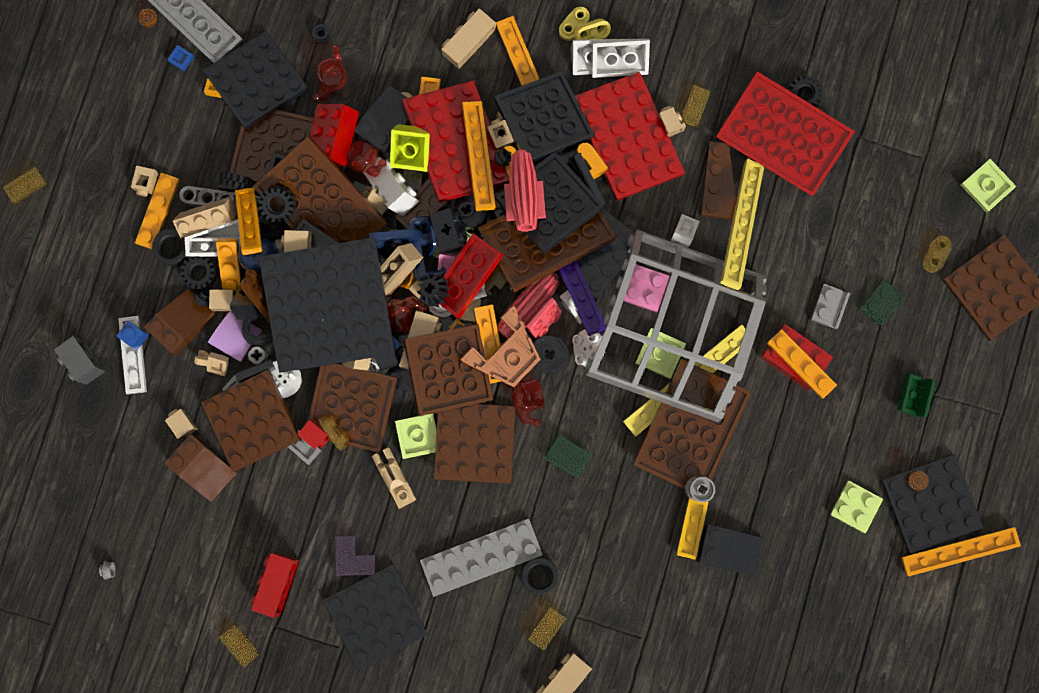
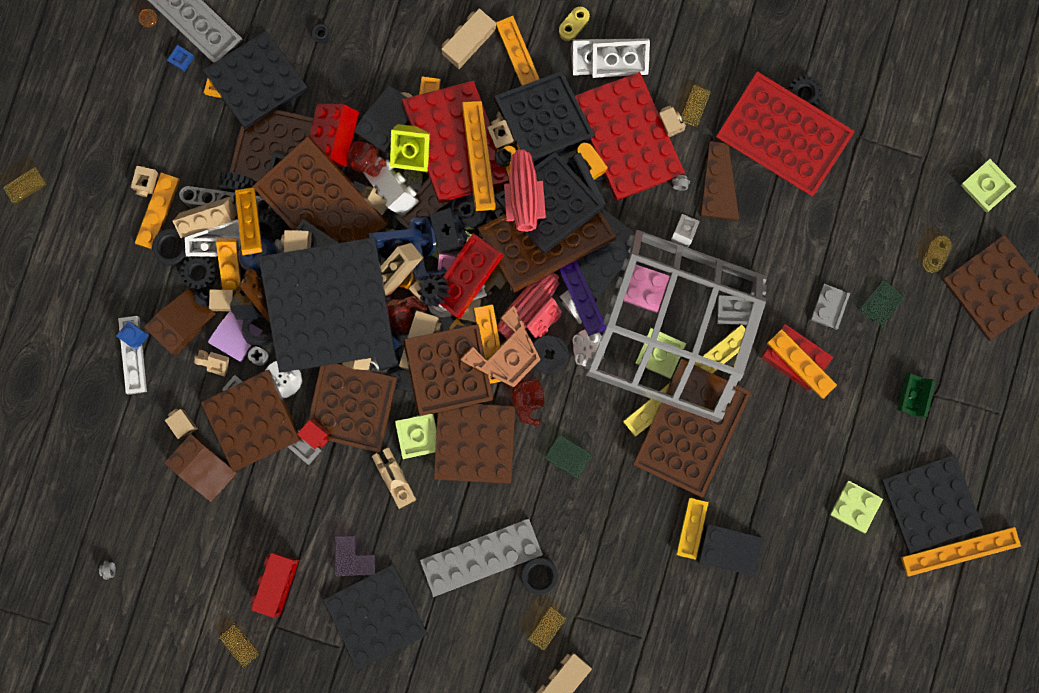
dark grey brick [54,336,105,384] -> none
black tile [235,360,276,383] -> none
black tyre [259,185,296,222] -> none
clear red piece [312,45,348,102] -> none
clear yellow plate [318,415,349,451] -> none
light yellow plate [574,19,611,40] -> none
light grey wheel [685,476,715,502] -> none
light yellow plate [720,159,764,290] -> none
clear orange plate [908,471,929,491] -> none
none -> light grey plate [672,175,690,190]
none -> light grey plate [717,295,753,325]

